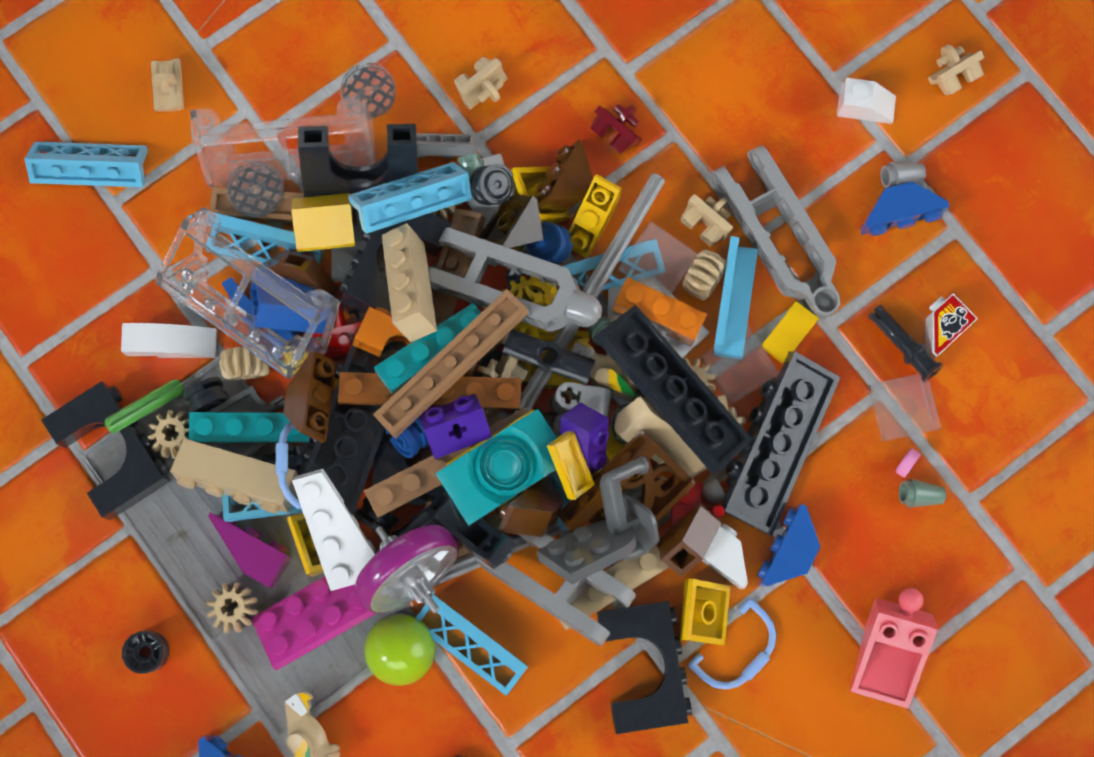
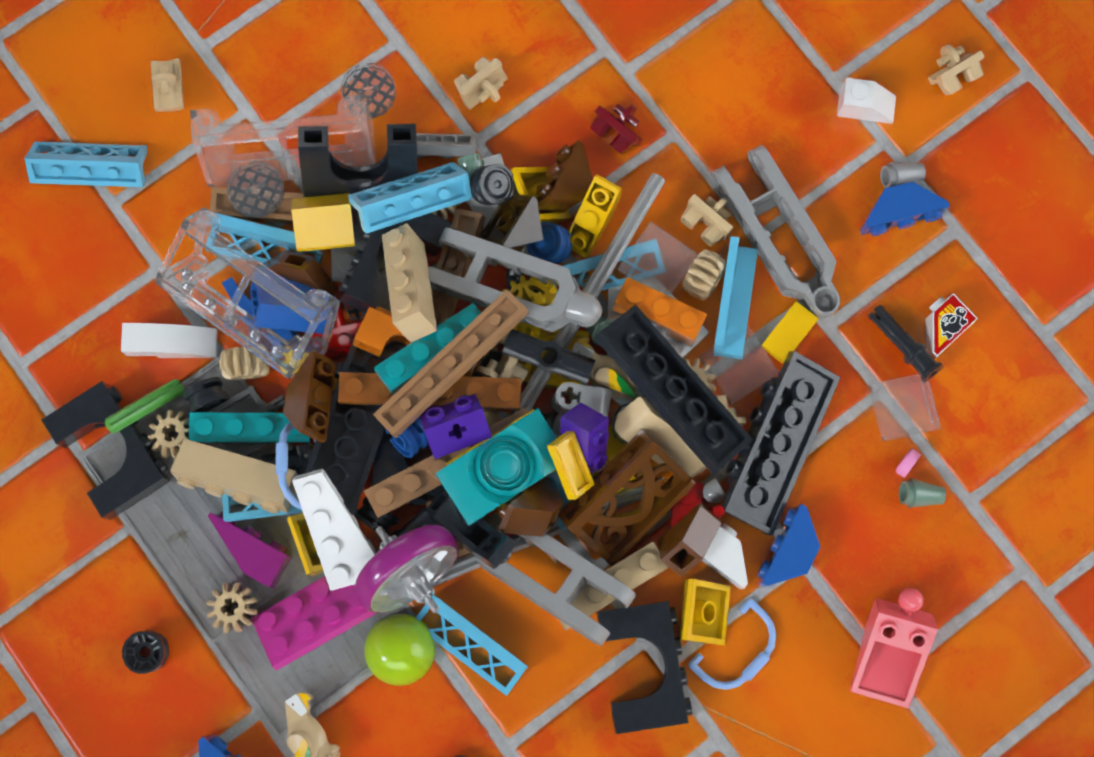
dark grey plate [537,456,659,585] -> none

